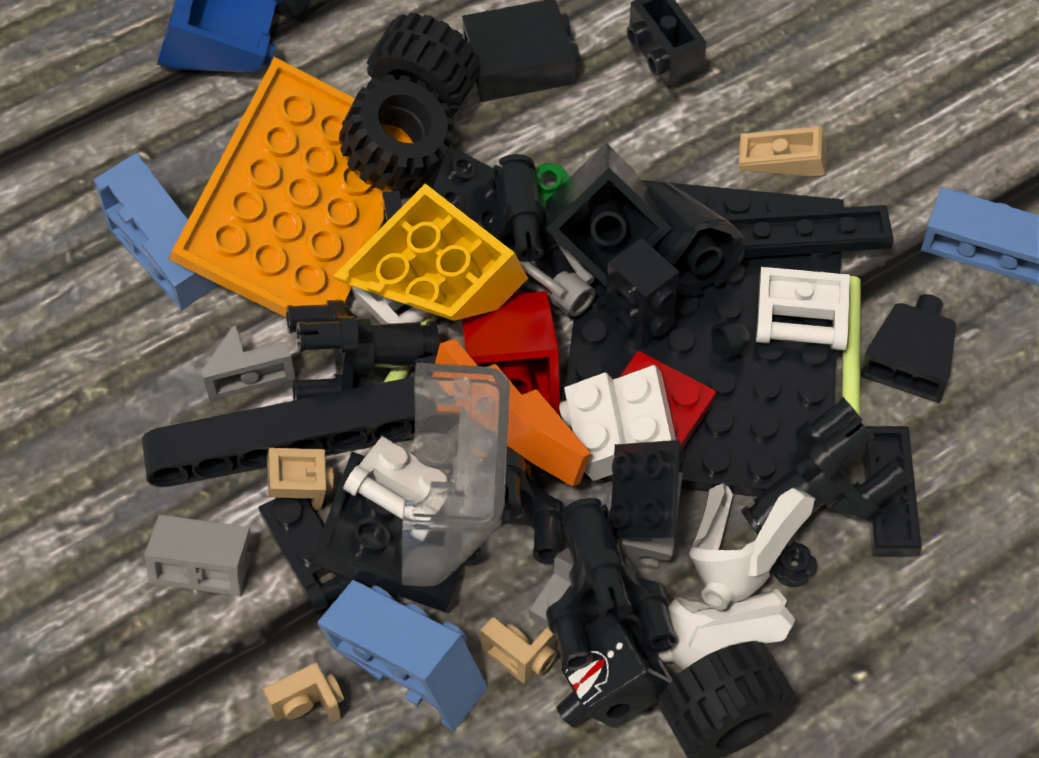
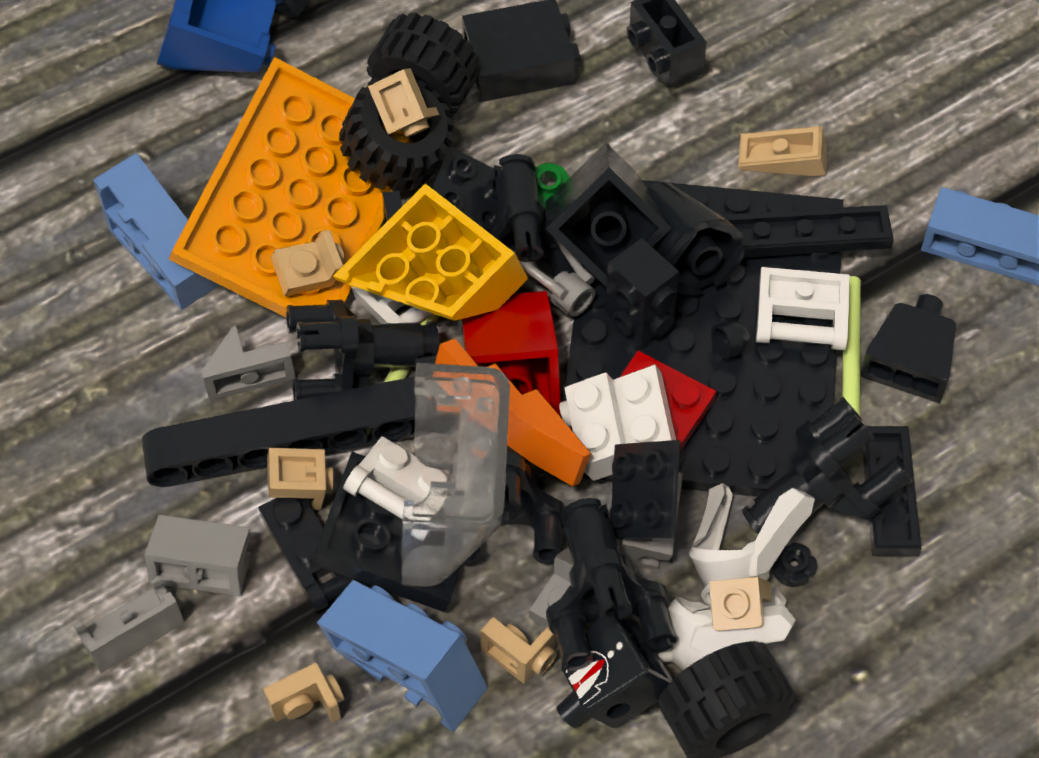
none -> light grey hinge [73,575,184,673]
none -> tan bracket [271,230,345,296]
none -> tan bracket [368,68,439,137]
none -> tan bracket [709,577,772,631]

